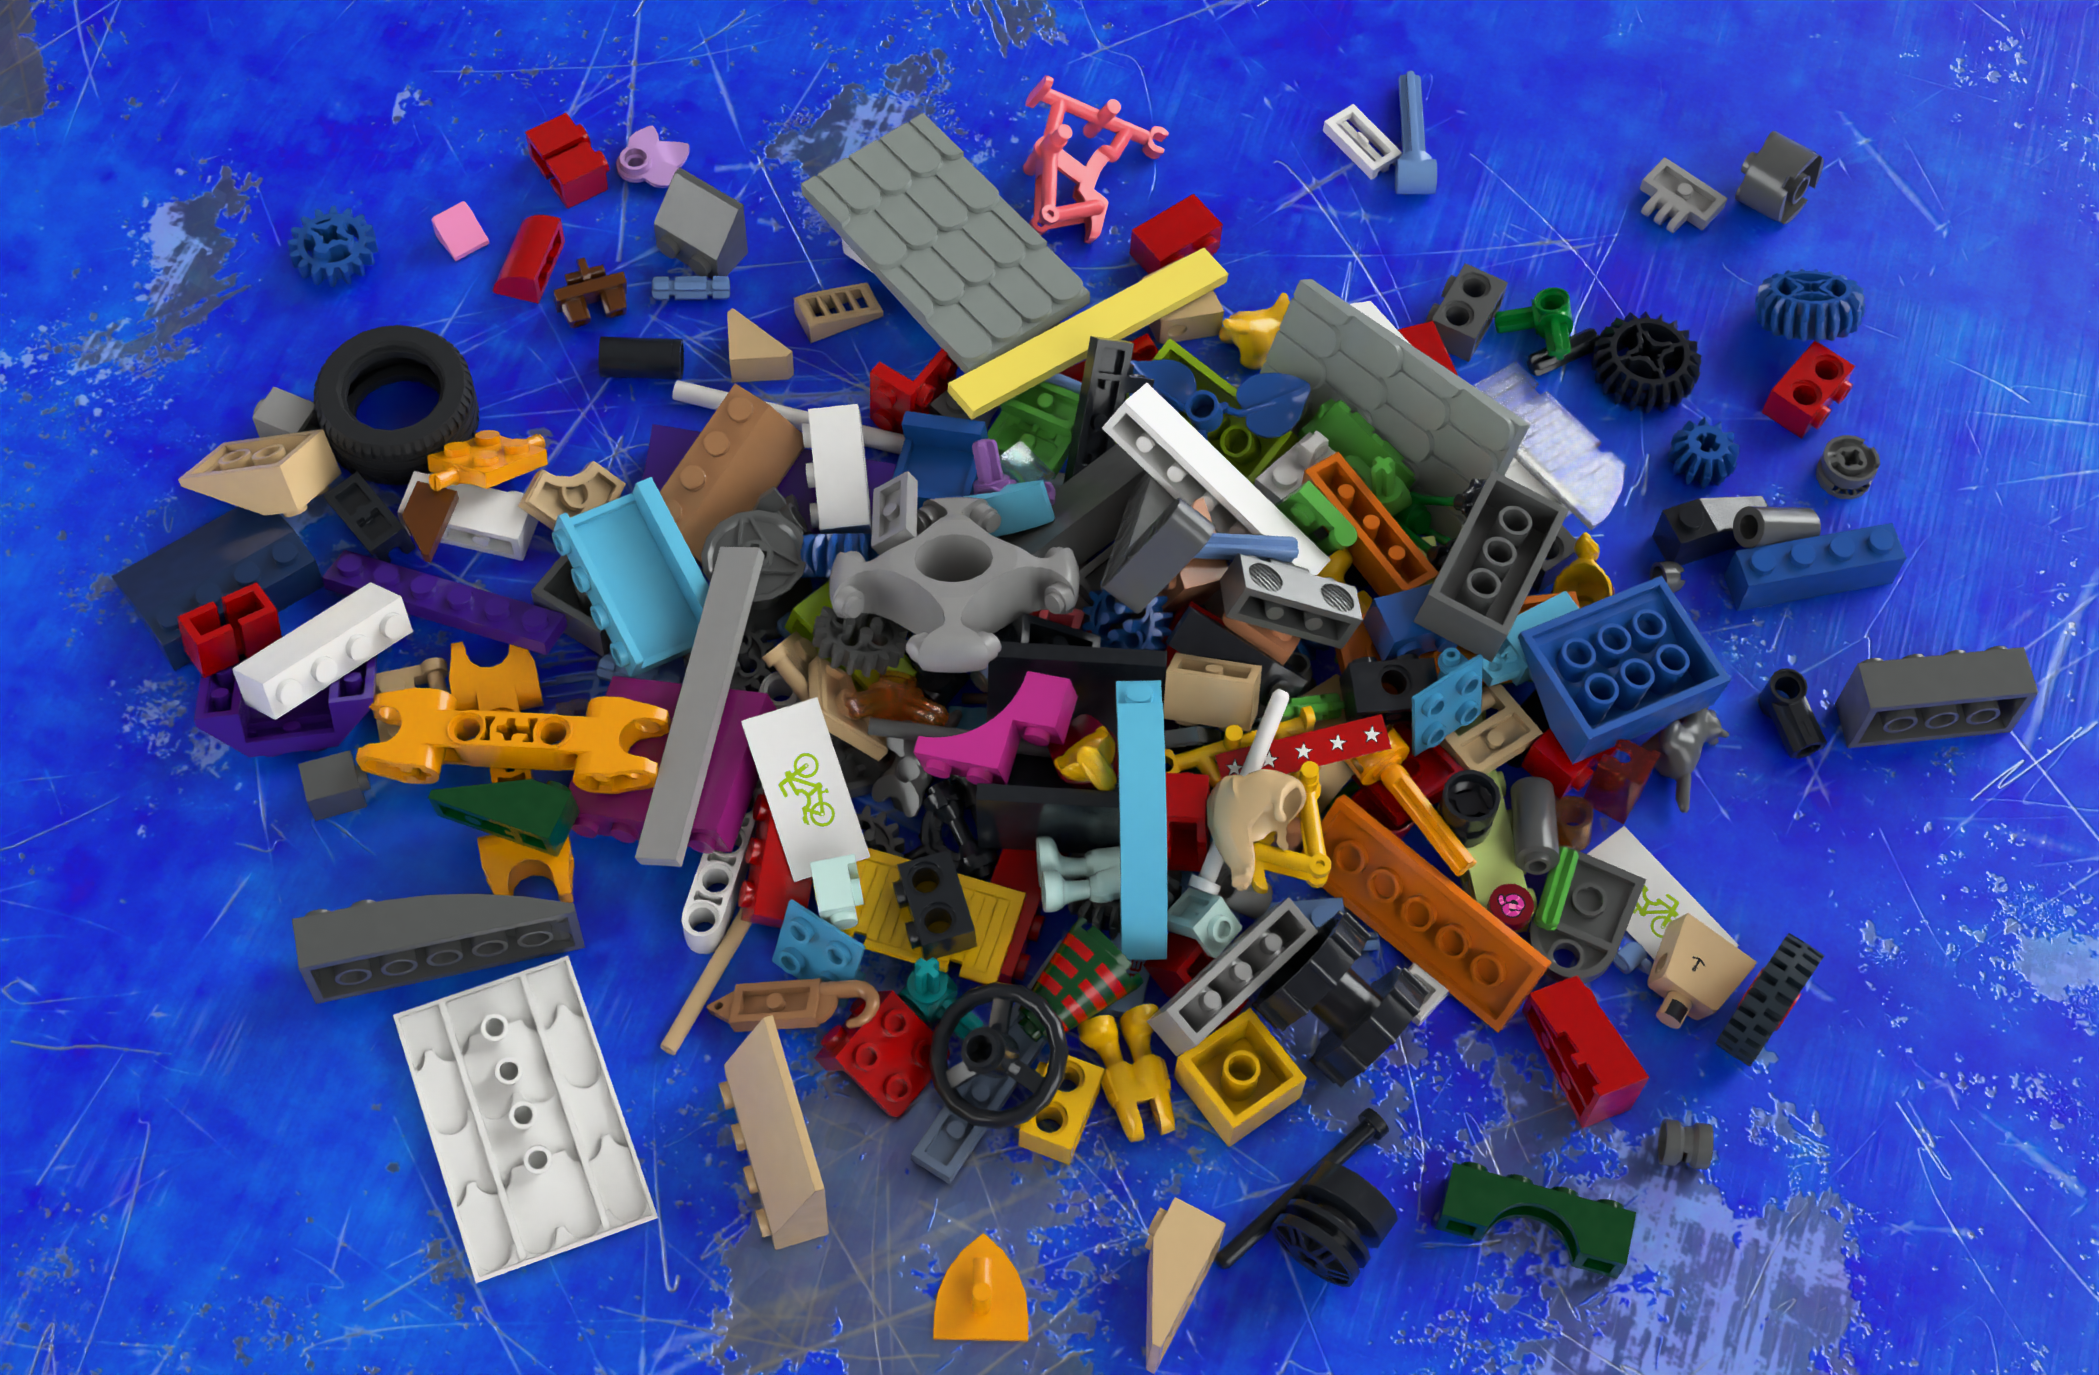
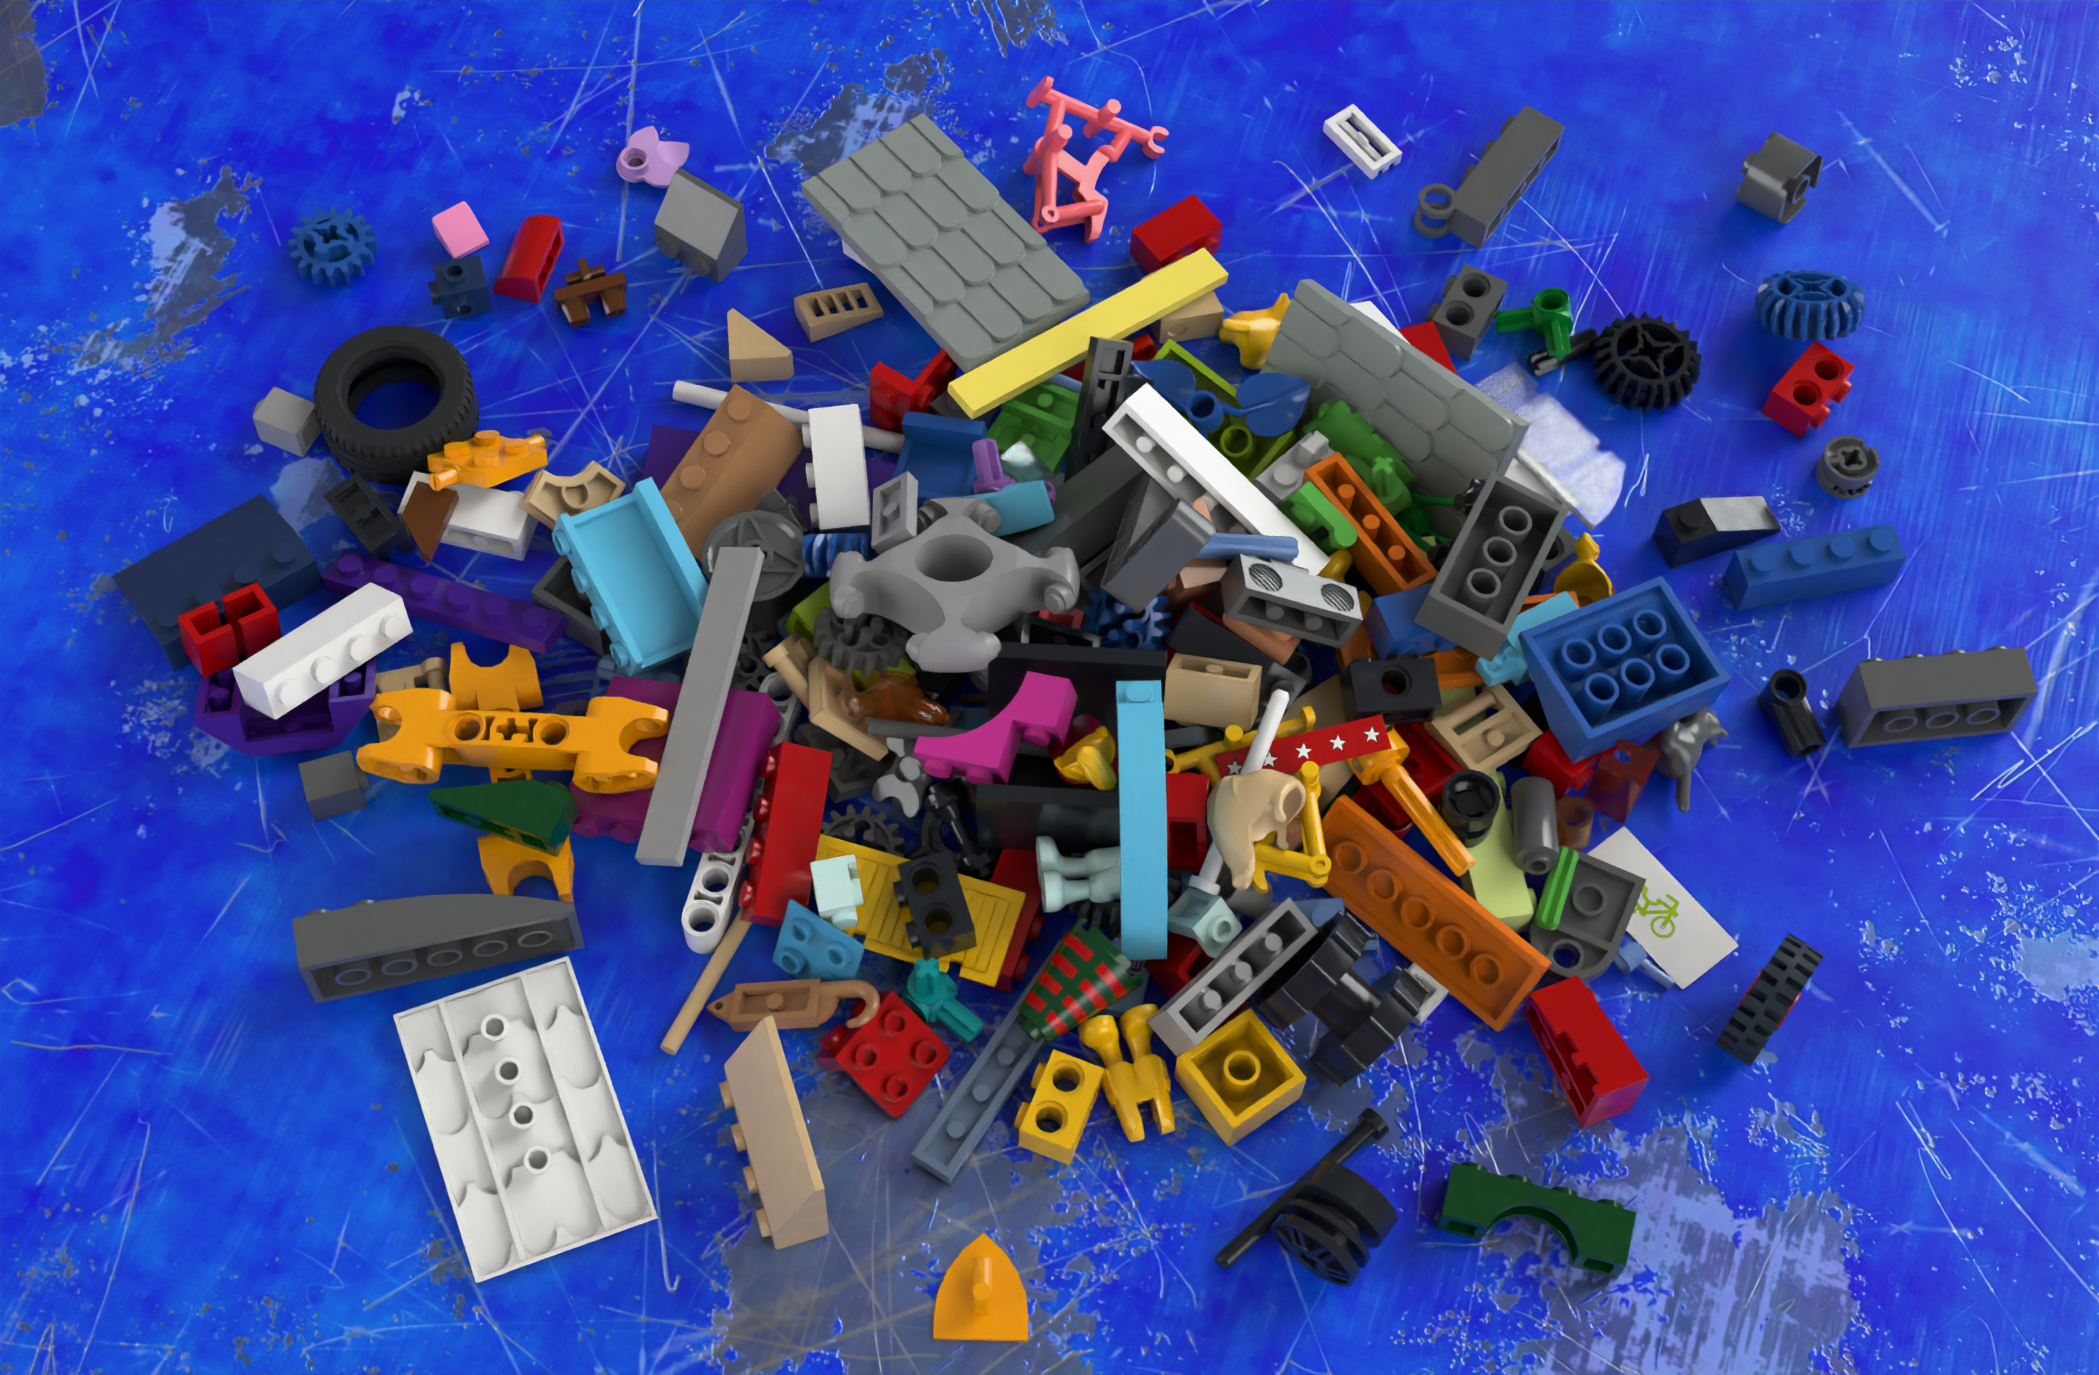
tan slope [178,429,342,517] -> none
red piece [525,113,610,209] -> none
black pin [599,337,684,379] -> none
medium blue axle [652,276,730,300] -> none
white sticker [741,697,870,882] -> none
black piece [928,982,1069,1130] -> none
tan slope [1145,1197,1226,1374] -> none
bright green axle [1264,693,1345,722] -> none
medium blue axle [1395,71,1437,194] -> none
dark azure hinge [1412,648,1483,757] -> none
dark red tile [1487,884,1534,931] -> none
light grey hinge [1640,157,1728,234] -> none
tan torso [1647,913,1757,1029] -> none
dark grey hinge [1650,561,1685,593] -> none
dark grey wheel [1658,1119,1714,1170] -> none
blue gear [1668,417,1740,489] -> none
dark grey brick [1733,506,1821,548] -> none
none -> dark blue brick [428,255,493,320]
none -> dark grey hinge [1413,104,1565,250]

